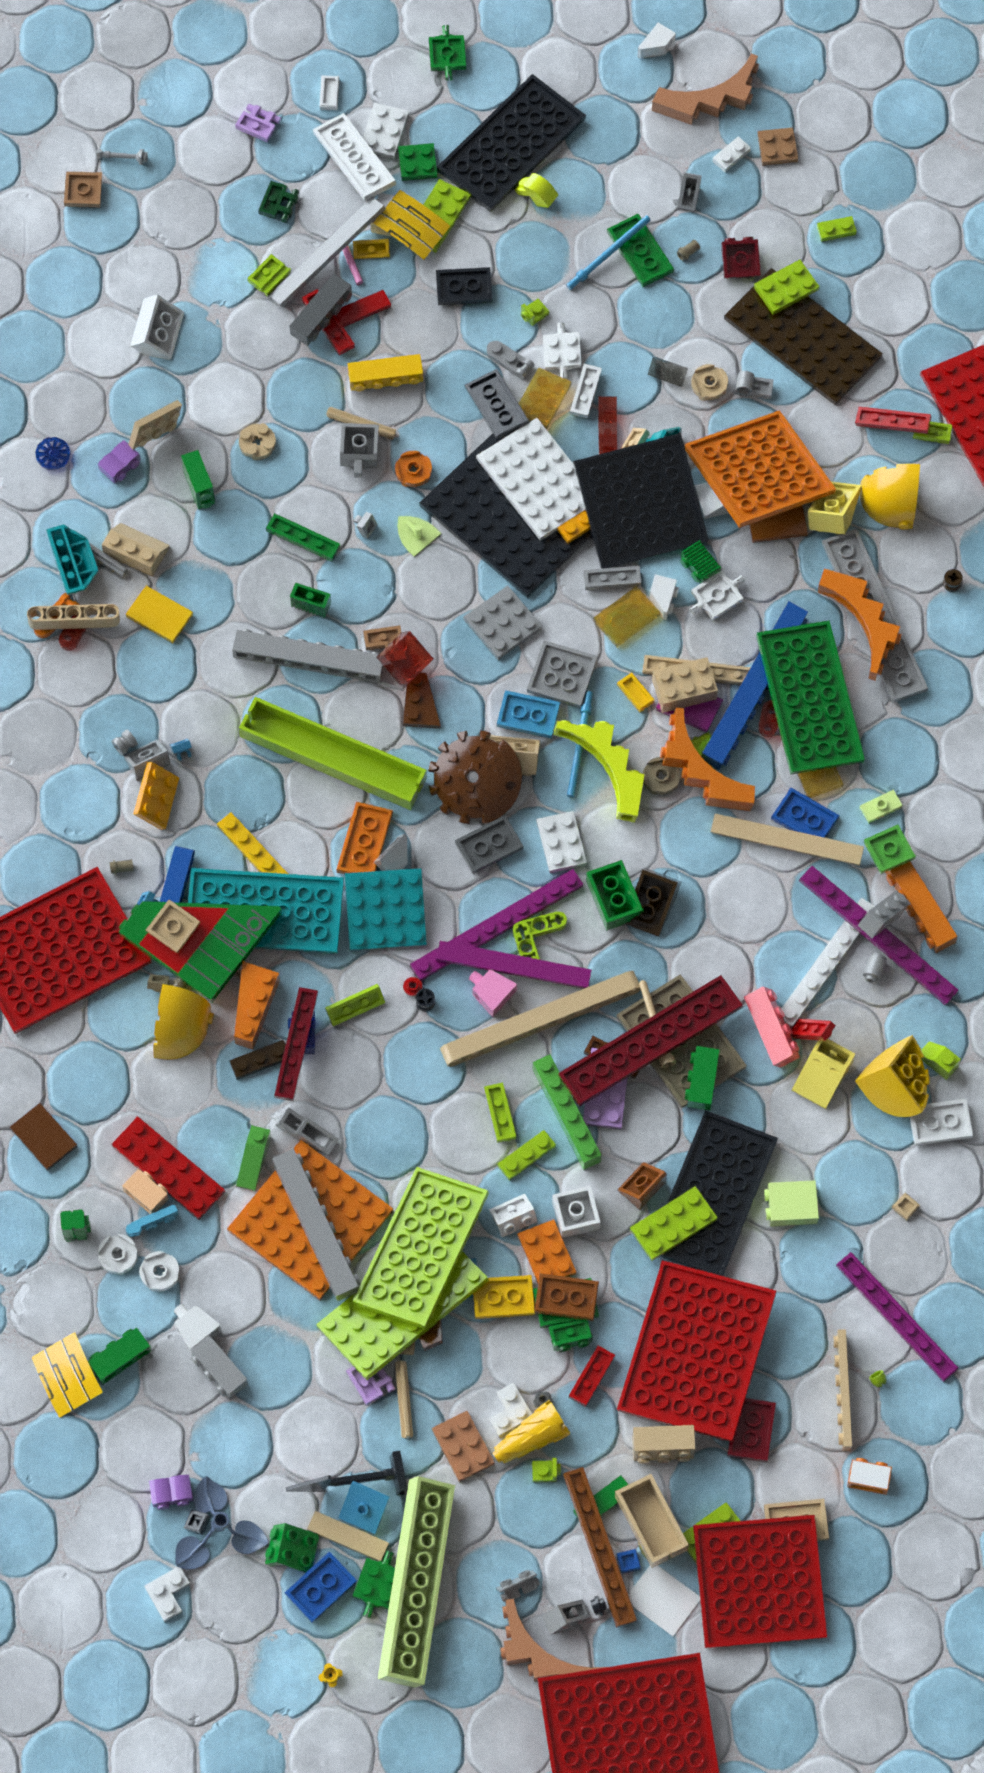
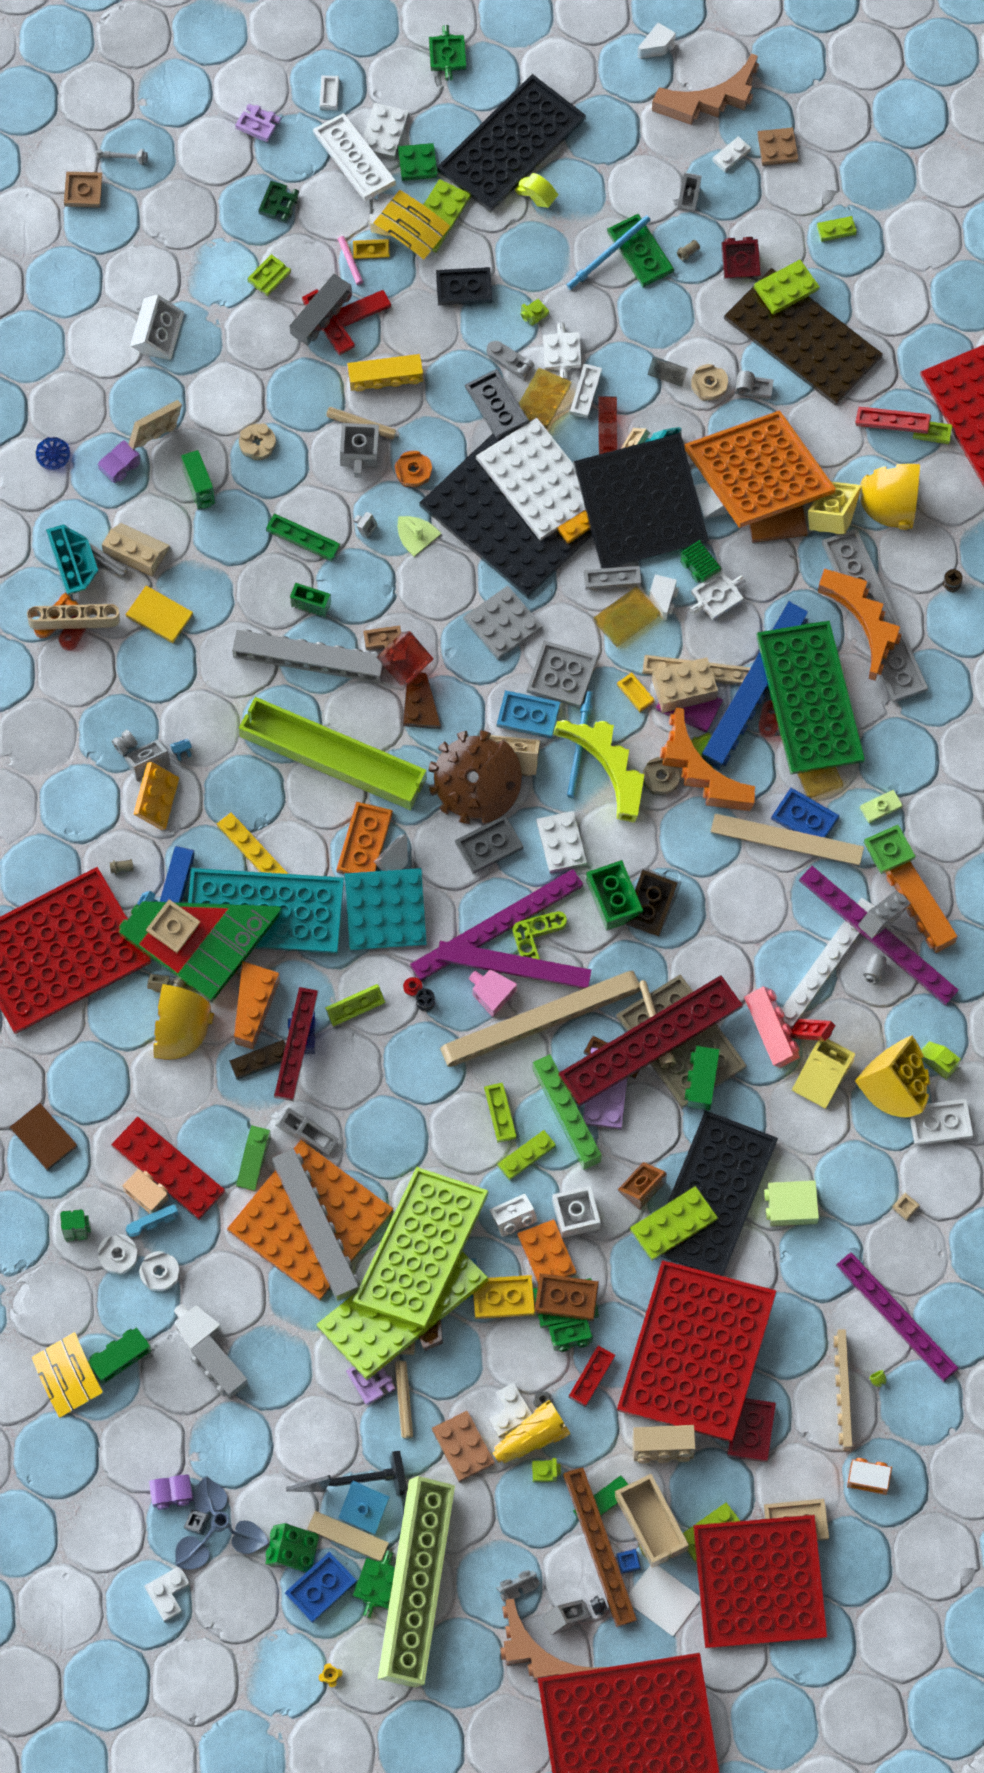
tile [269,197,385,308] -> none

